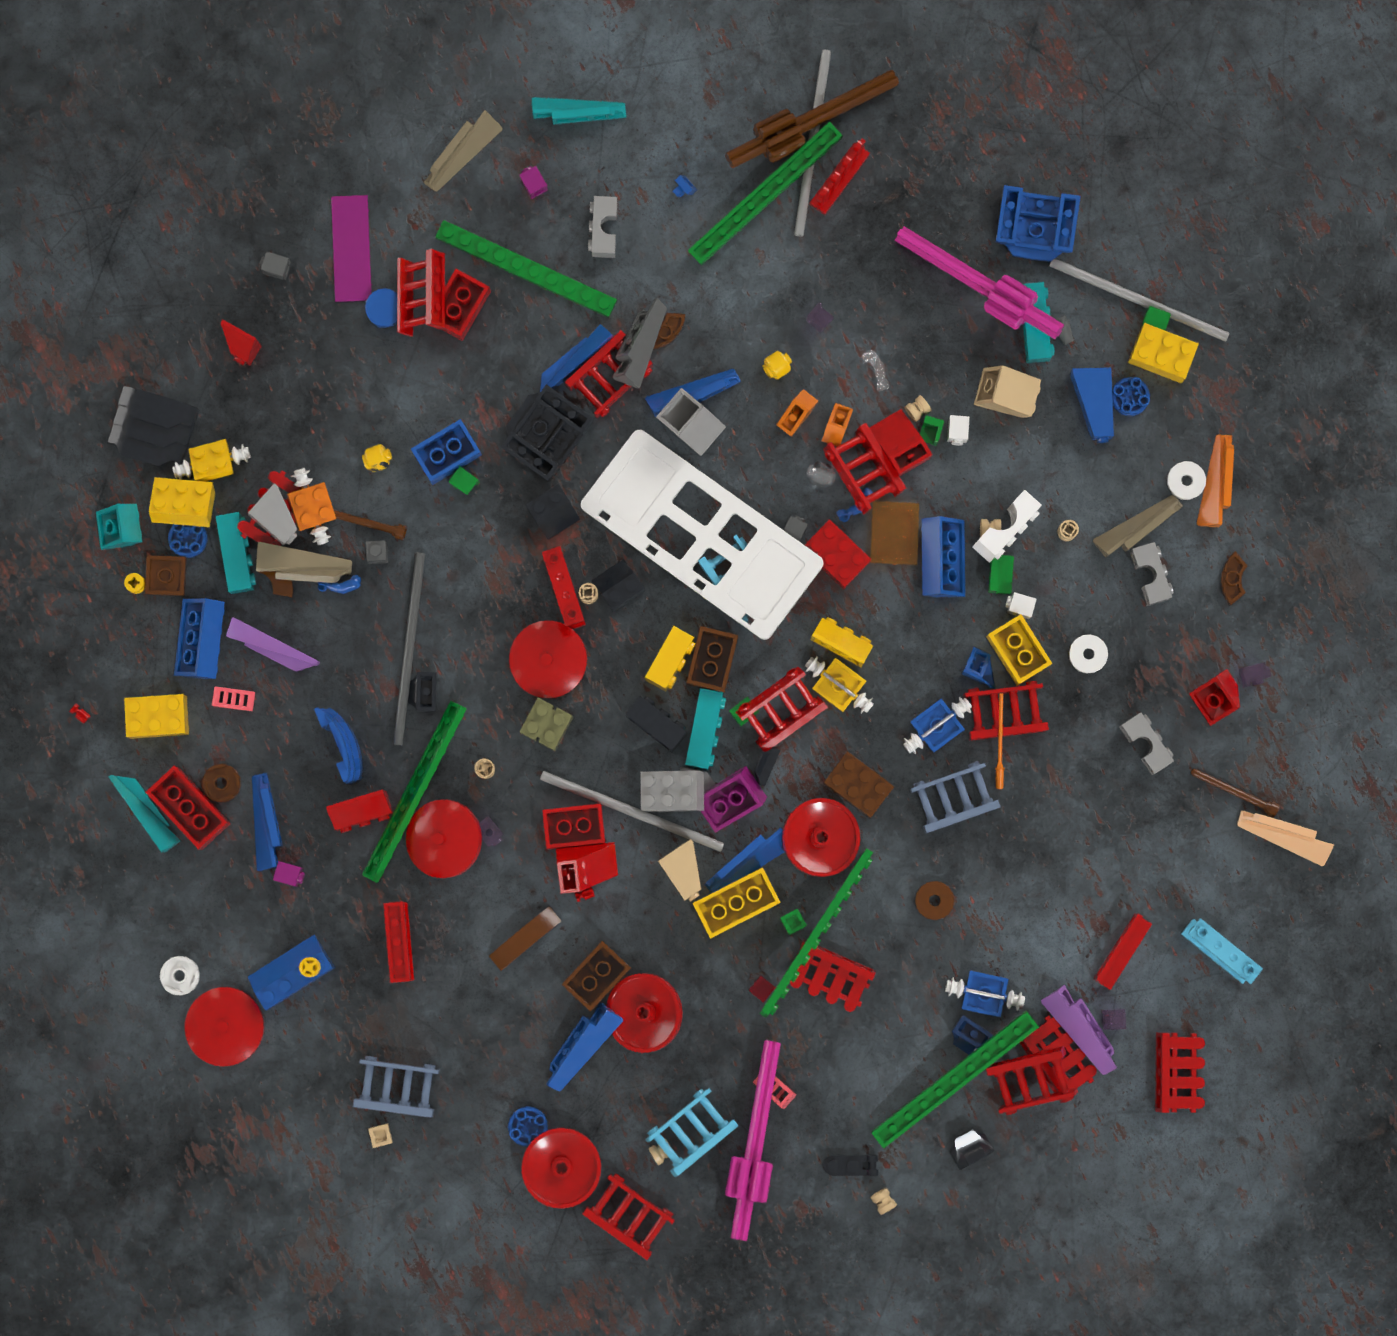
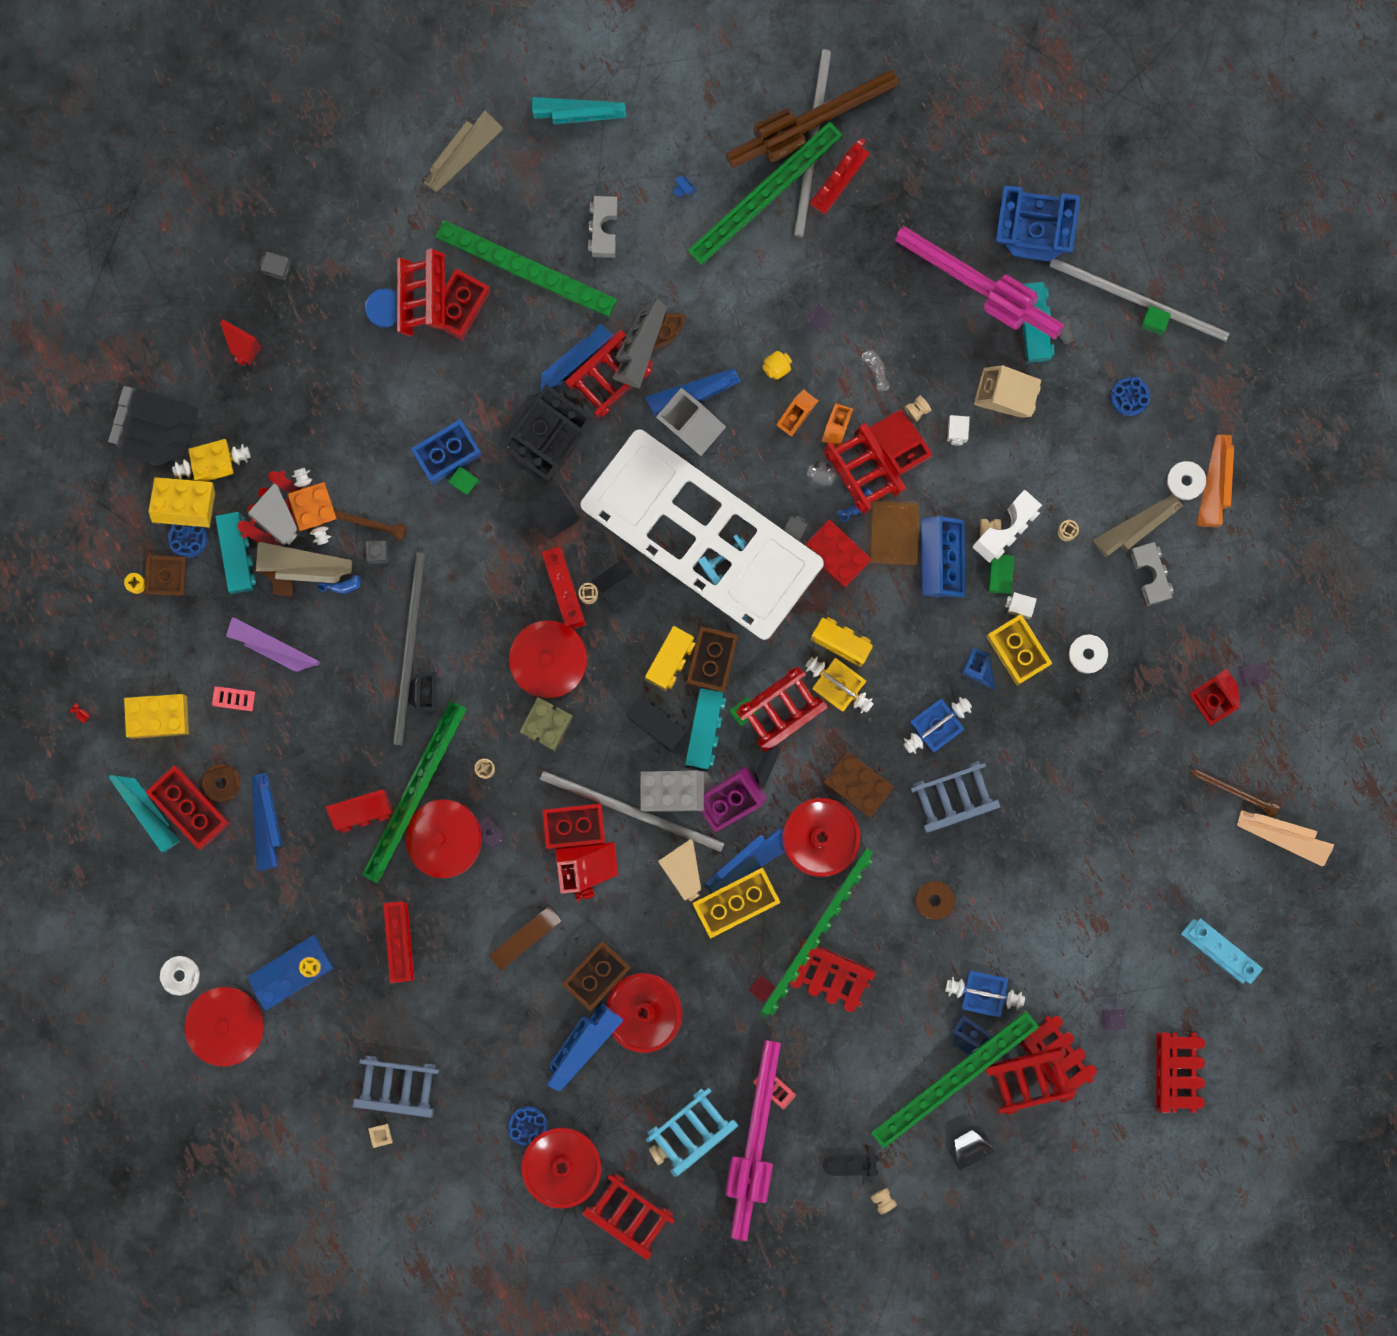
teal slope [96,504,142,550] -> none
blue slope [174,598,225,679] -> none
magenta brick [273,861,305,887] -> none
blue slope [314,707,363,785] -> none
magenta window [331,195,372,302] -> none
yellow head [362,444,392,472] -> none
magenta brick [519,166,548,199] -> none
green panel [780,908,807,935] -> none
green panel [920,415,944,446] -> none
red fence [964,681,1049,741] -> none
orange piece [995,693,1005,789] -> none
medium lavender wedge [1041,985,1117,1075] -> none
blue slope [1070,368,1114,443] -> none
red fence [1093,913,1152,990] -> none
light grey arch [1119,713,1174,775] -> none
yellow brick [1128,323,1199,384] -> none
reddish brown tile [1221,551,1248,606] -> none

